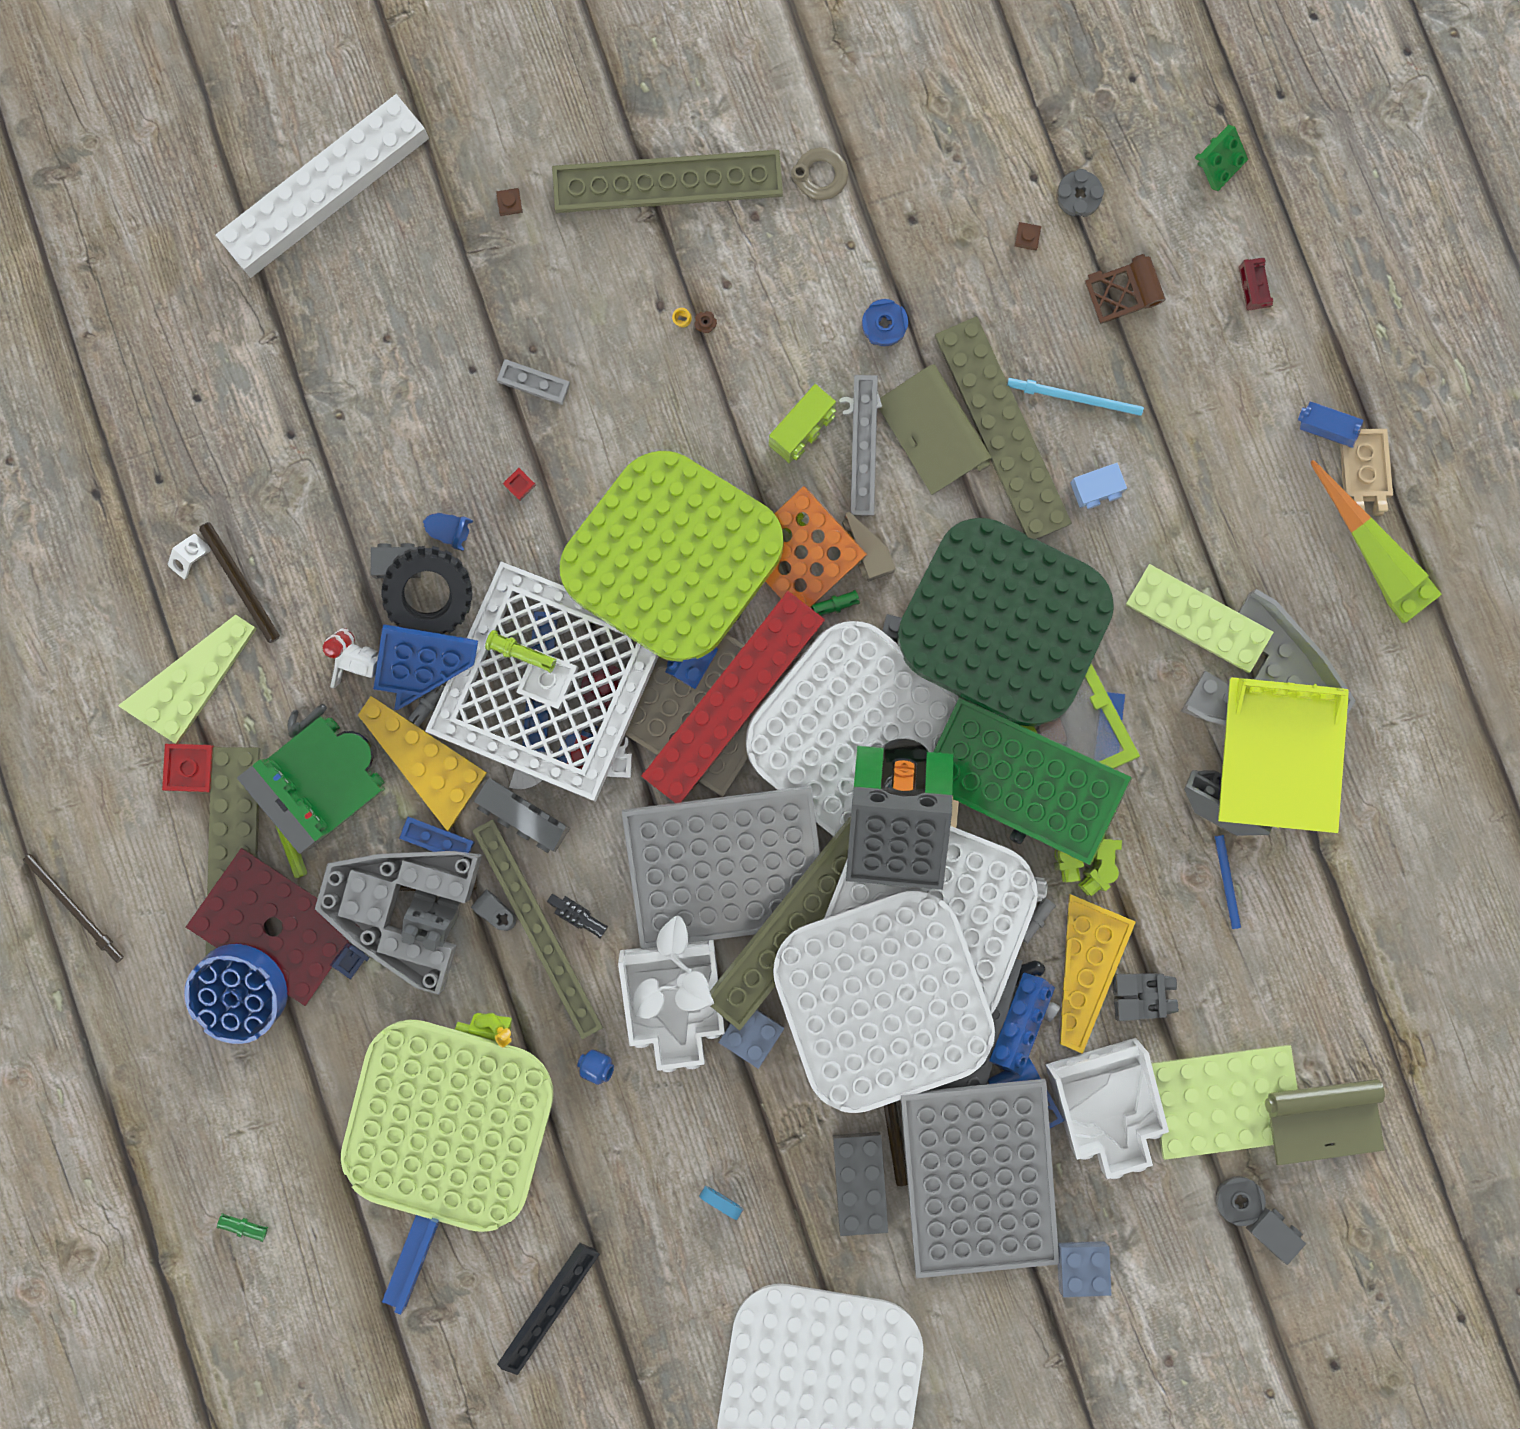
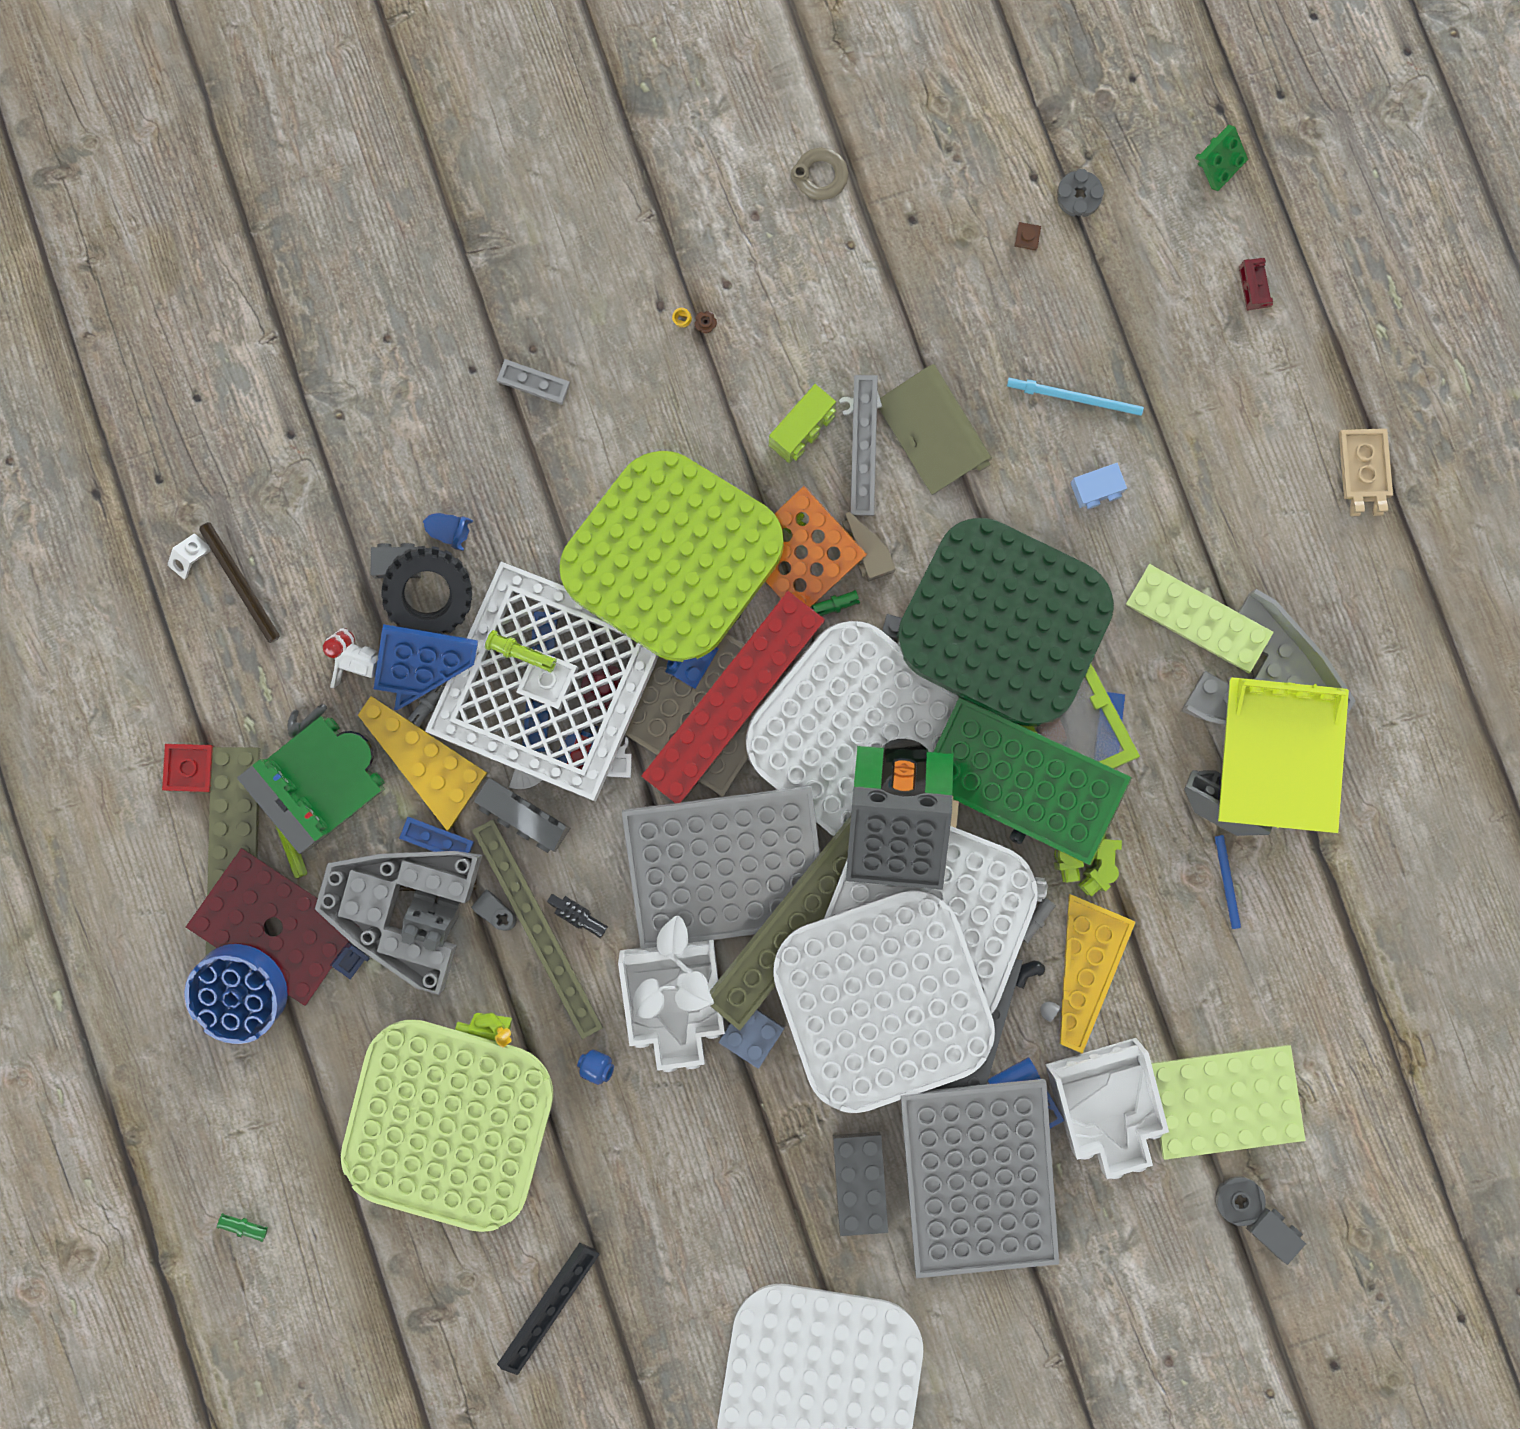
dark brown bar [23,854,124,963] -> none
yellowish green wing [118,615,257,744] -> none
white brick [216,94,429,278] -> none
blue fence [382,1215,440,1315] -> none
reddish brown plate [496,188,523,216] -> none
red plate [502,468,536,501] -> none
olive plate [552,150,783,213] -> none
dark azure beam [699,1186,744,1220] -> none
blue plate [862,299,908,346] -> none
dark brown axle [884,1101,908,1187] -> none
olive plate [934,316,1072,540] -> none
blue brick [989,973,1055,1076] -> none
sand blue piece [1058,1241,1112,1297] -> none
reddish brown piece [1085,254,1166,324] -> none
dark grey hips [1113,973,1179,1021] -> none
olive door [1265,1079,1385,1165] -> none
blue brick [1298,401,1364,448] -> none
lime plate [1311,460,1442,624] -> none

